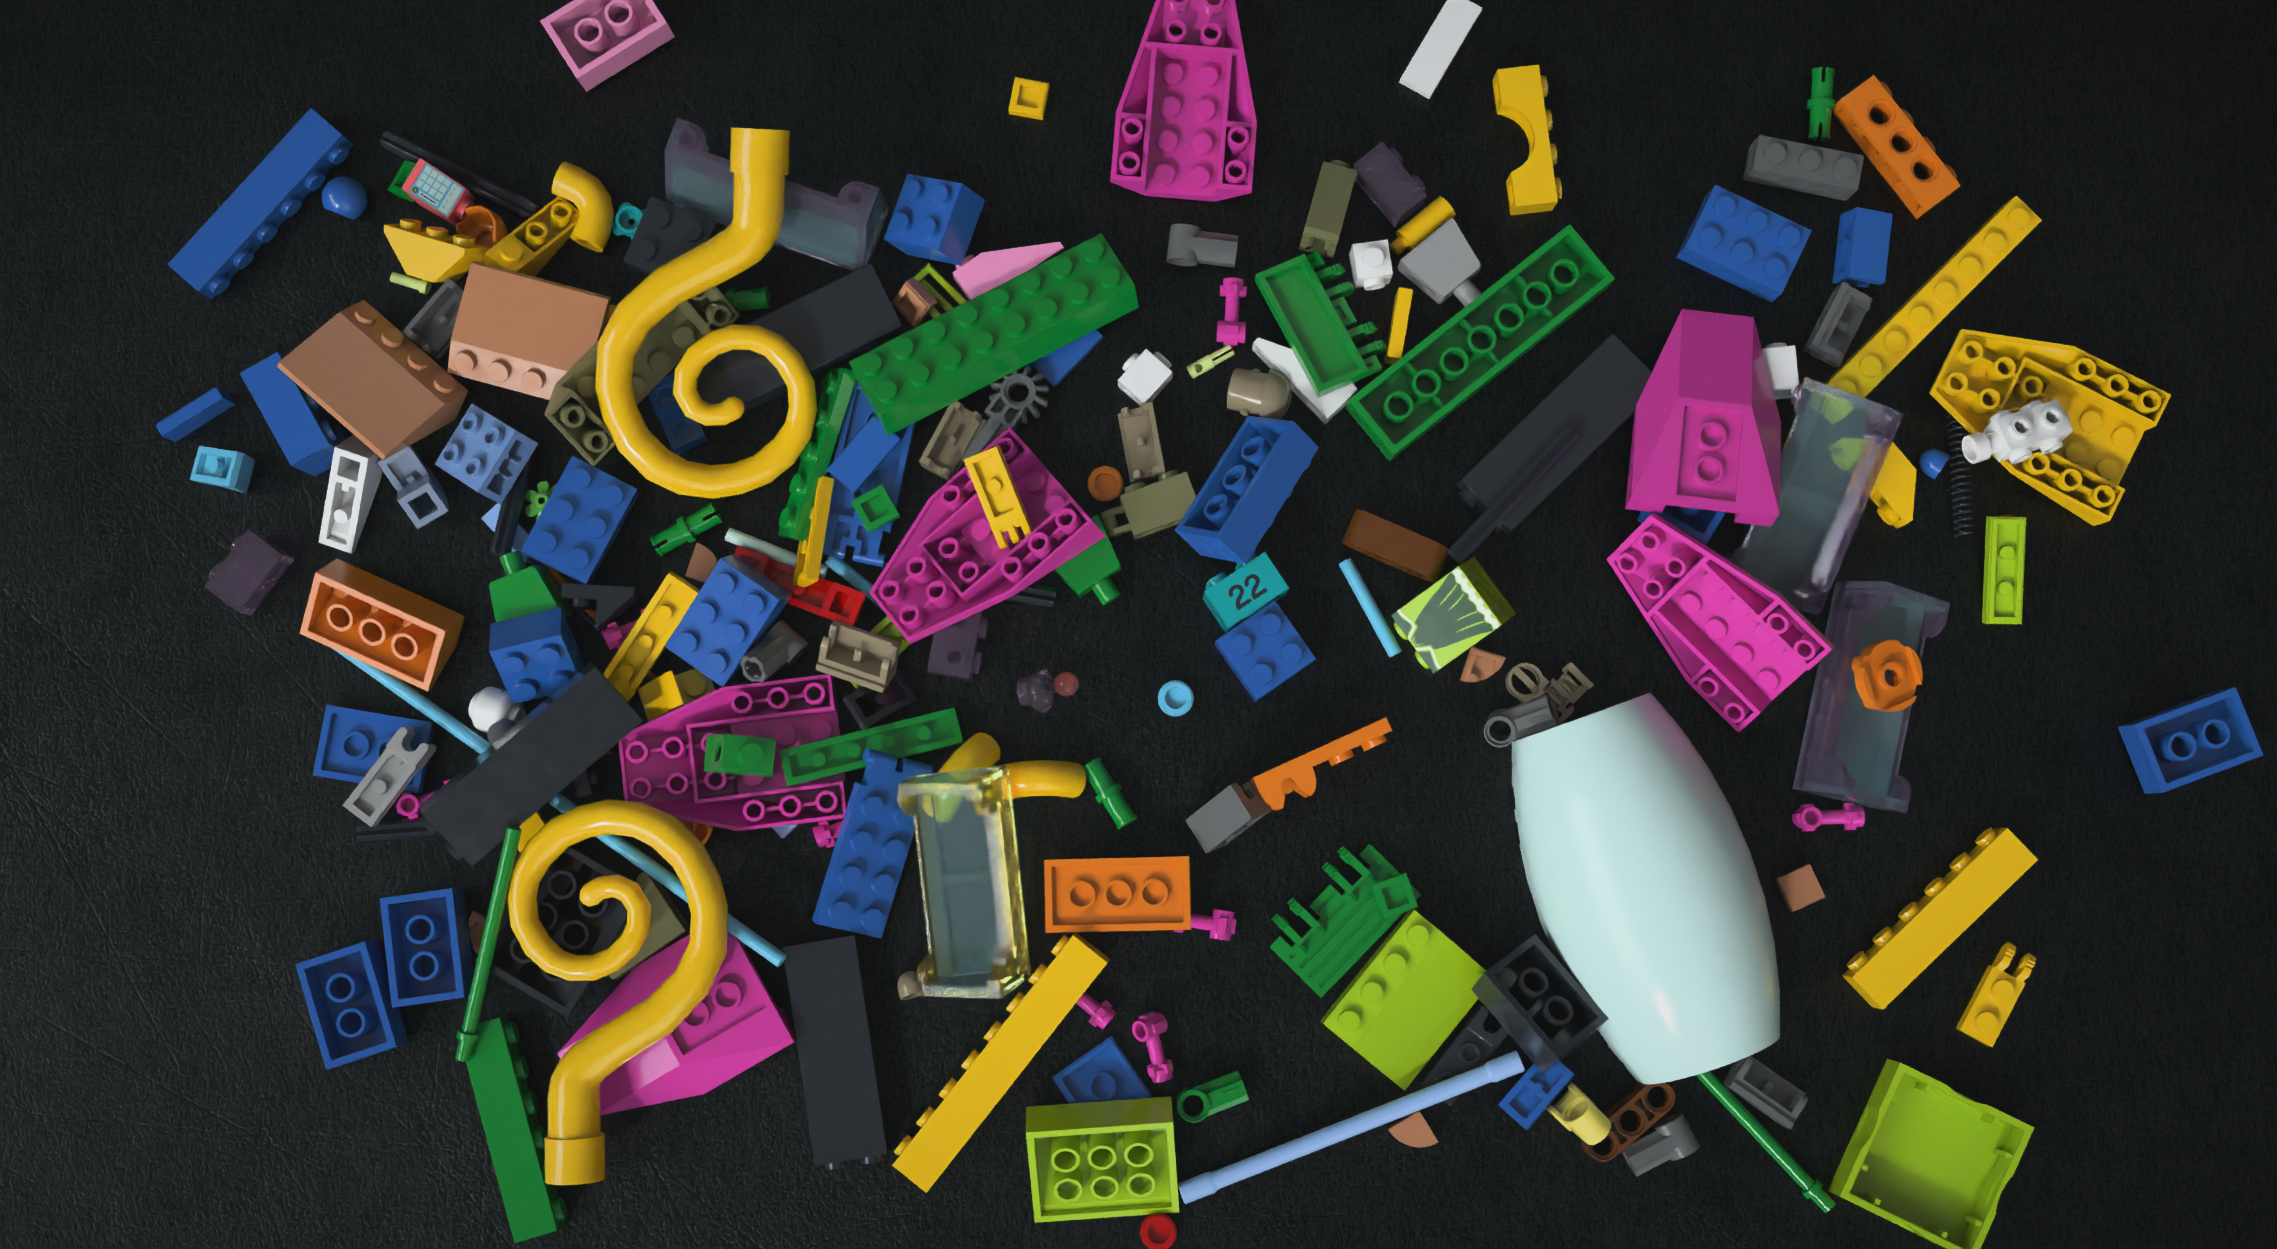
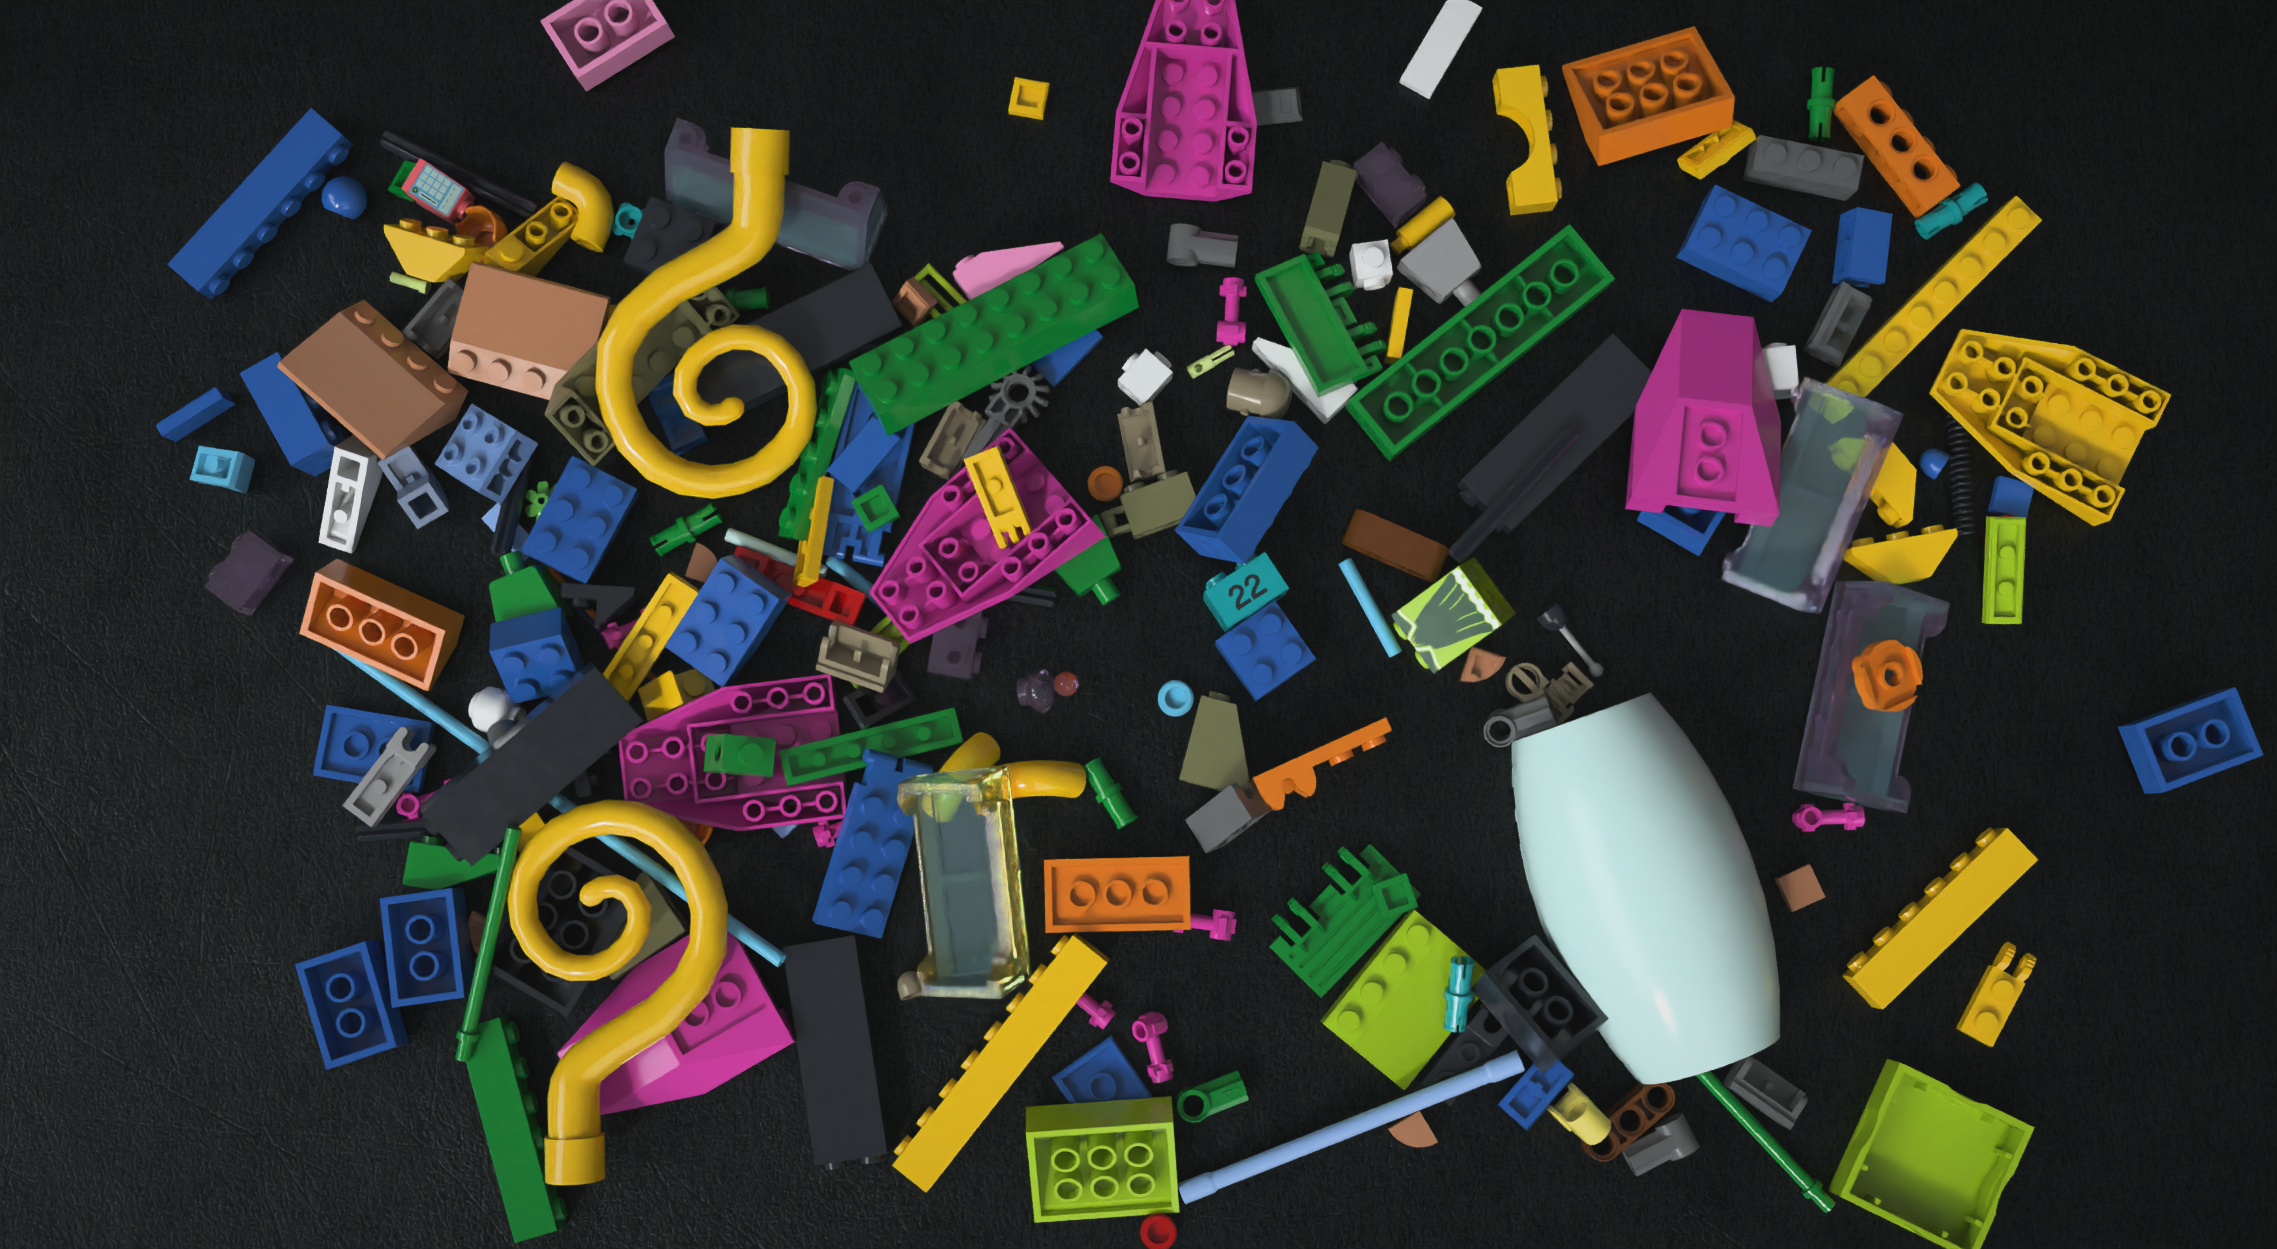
dark grey piece [740,620,809,683] -> none
blue brick [884,174,985,266] -> none
dark pink wedge [1607,513,1835,733] -> none
white brick [1962,399,2073,464] -> none
none -> green slope [402,836,518,890]
none -> olive slope [1179,691,1250,798]
none -> dark grey tile [1252,86,1303,126]
none -> teal pin [1443,956,1474,1032]
none -> hinge [1536,600,1603,677]
none -> orange slope [1562,26,1735,166]
none -> yellow plate [1677,120,1756,180]
none -> yellow slope [1841,525,1958,587]
none -> teal pin [1914,182,1988,240]
none -> blue tile [1988,476,2034,518]

